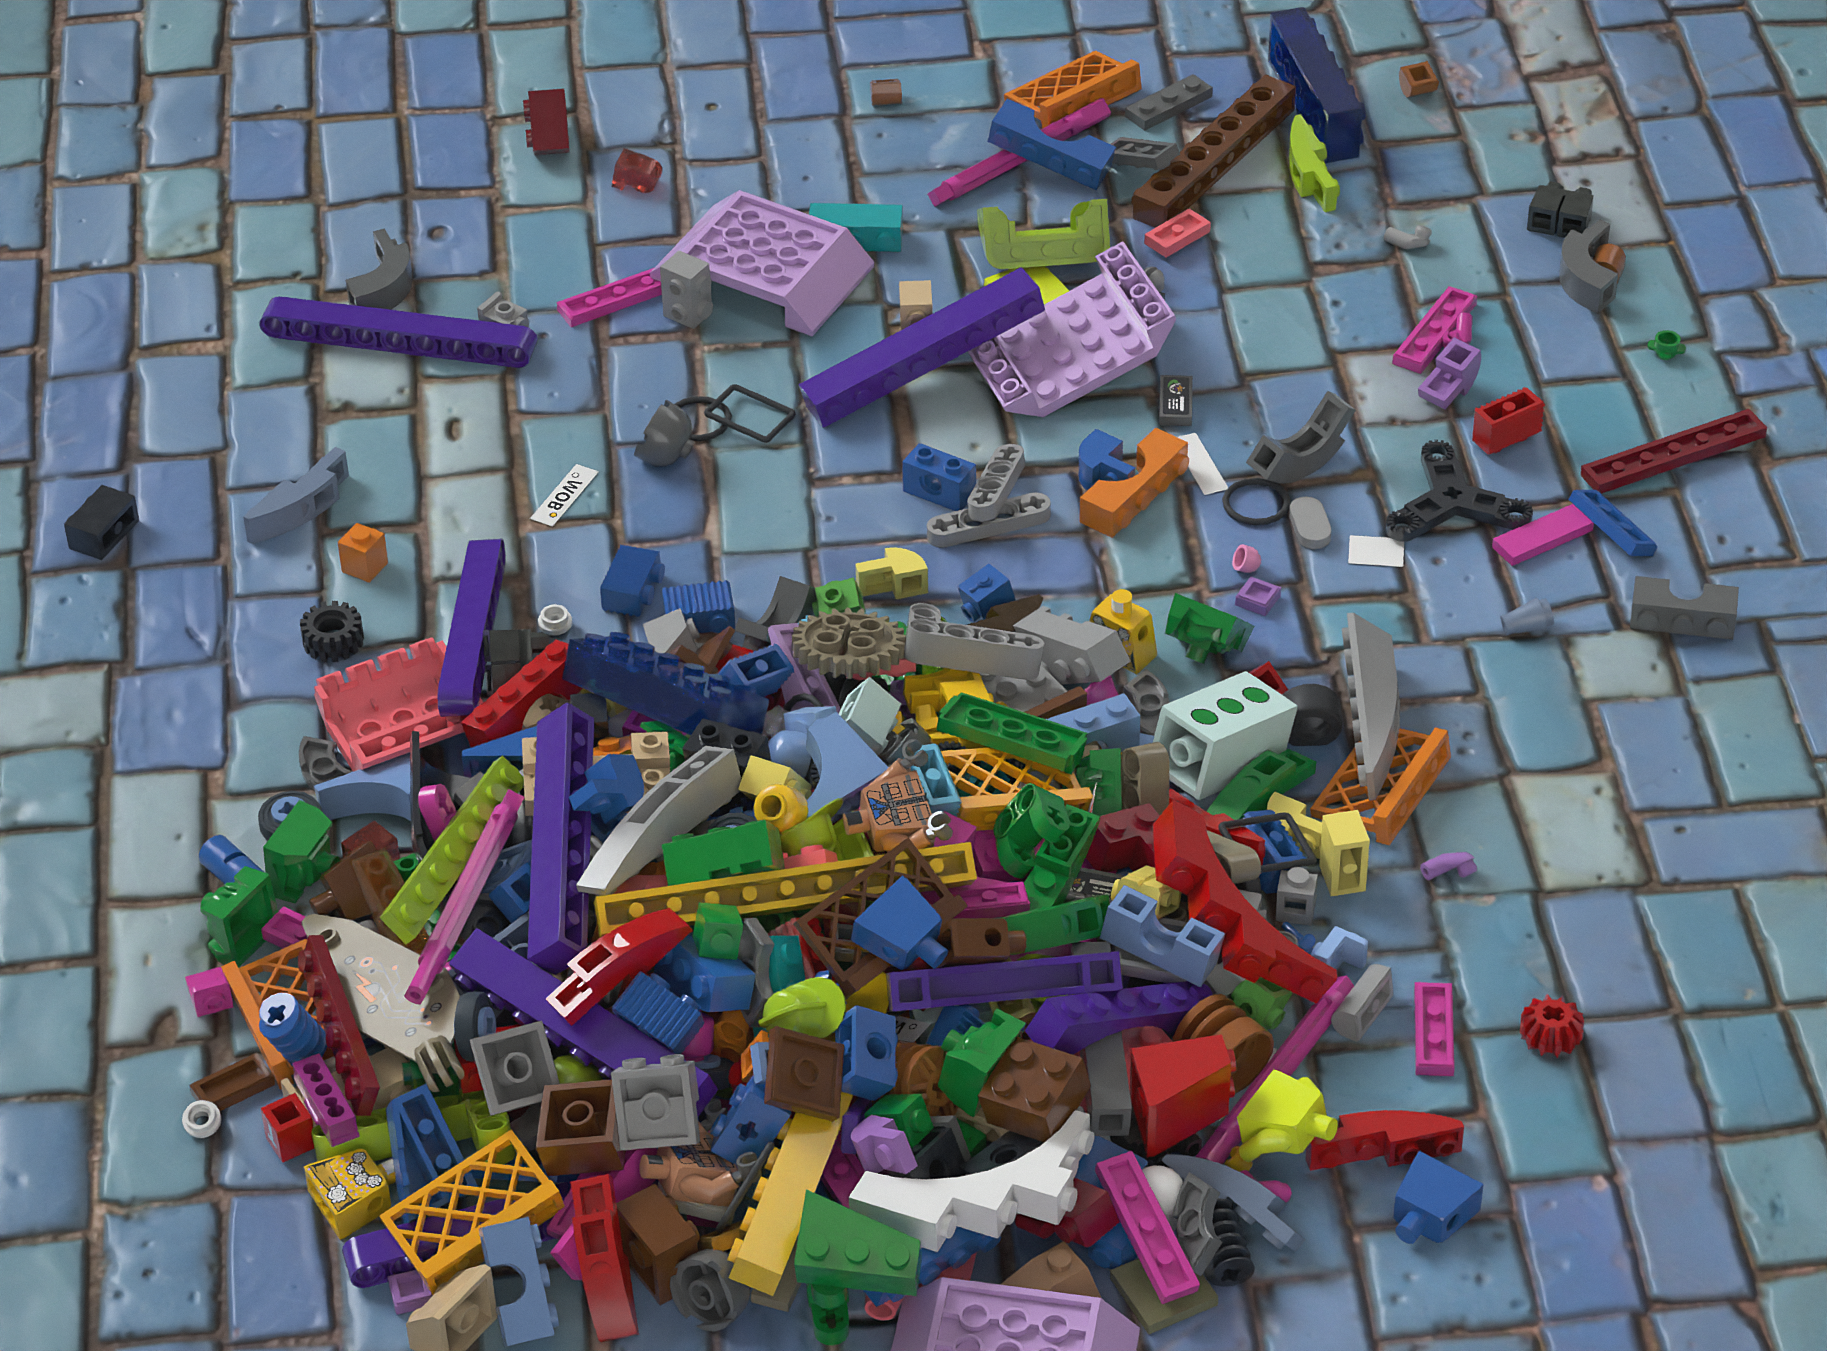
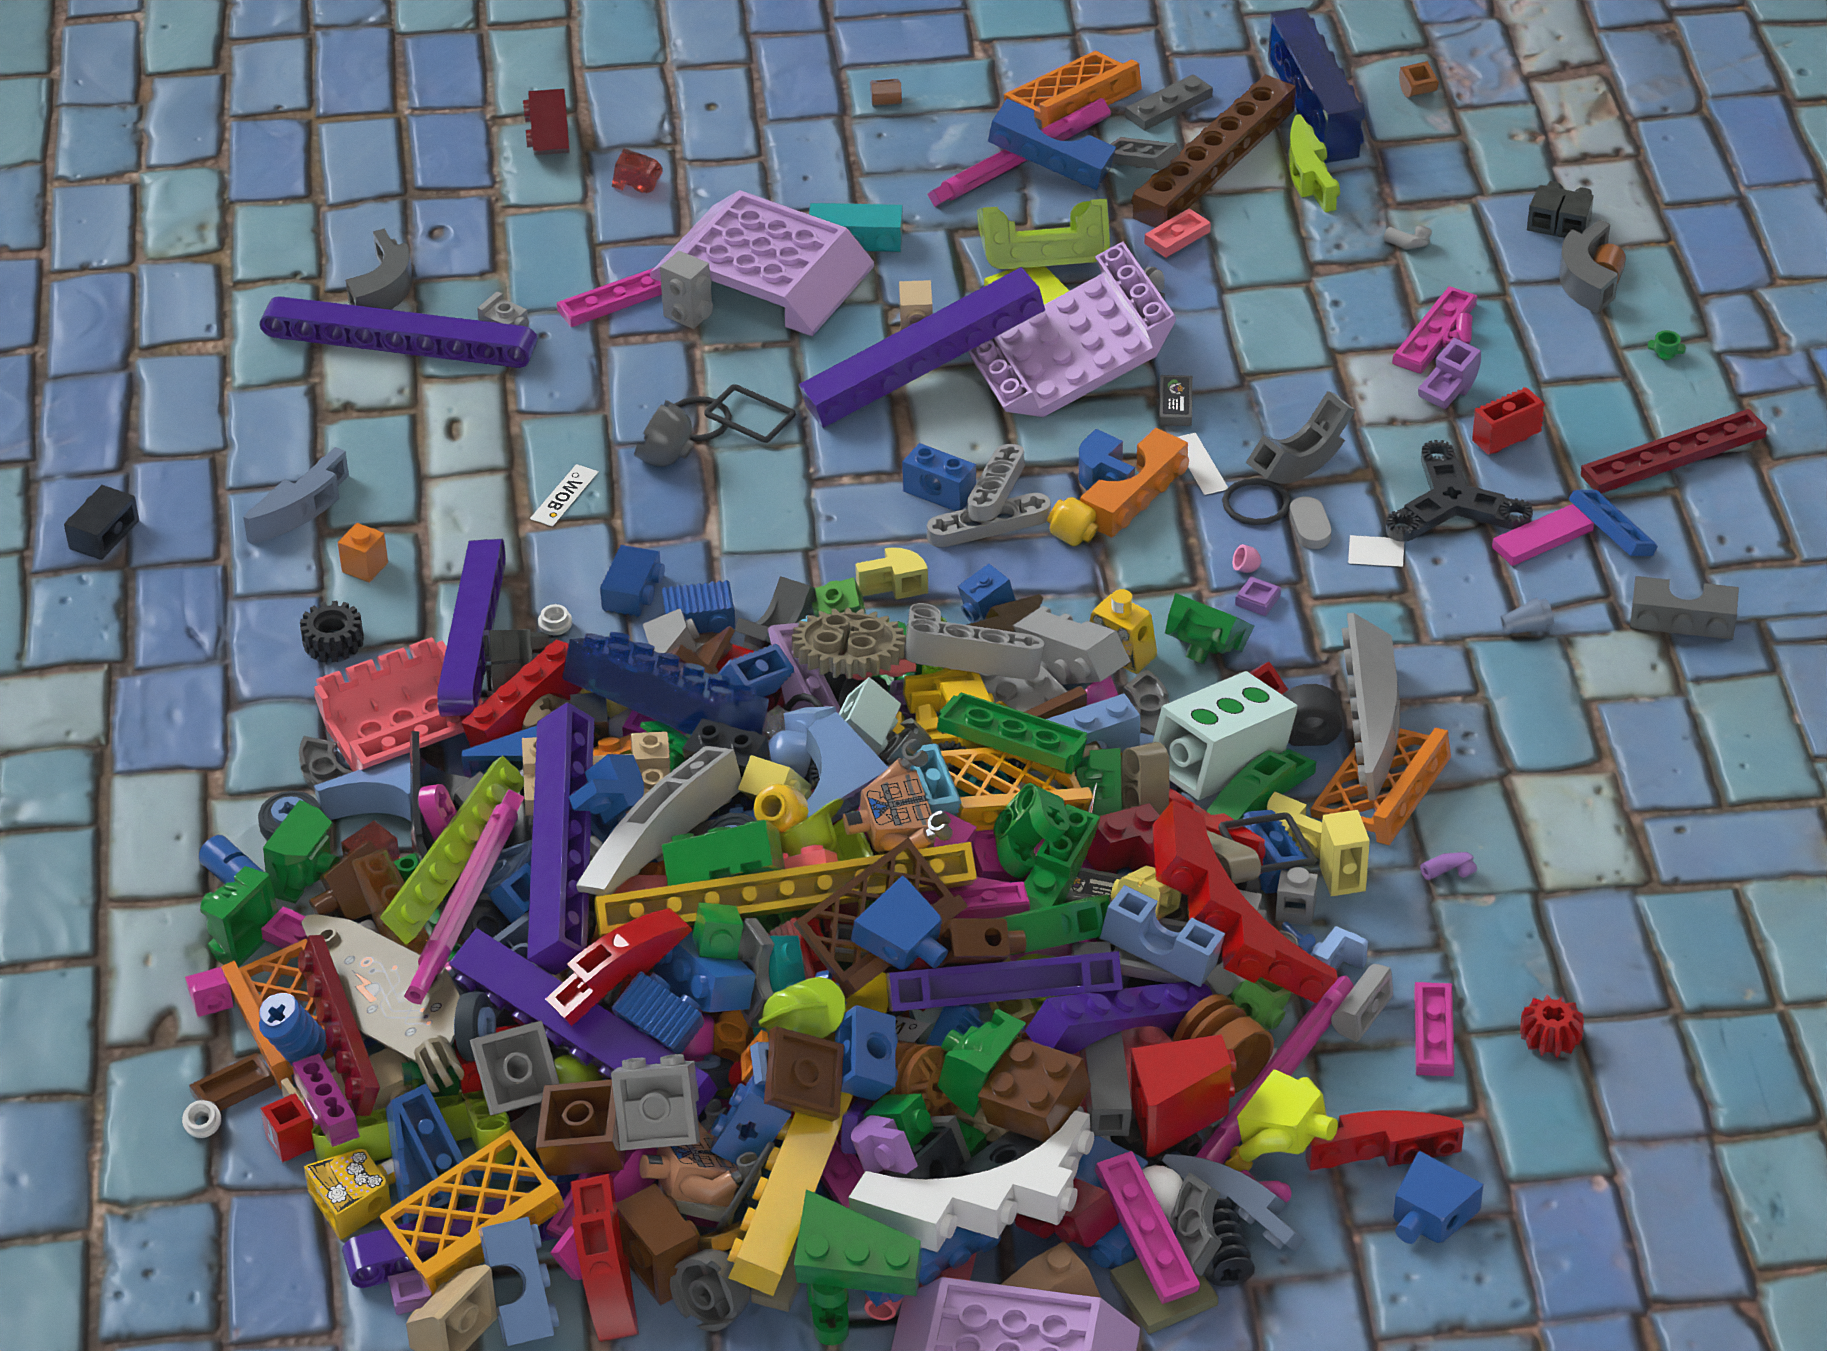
none -> yellow head [1047,497,1099,547]

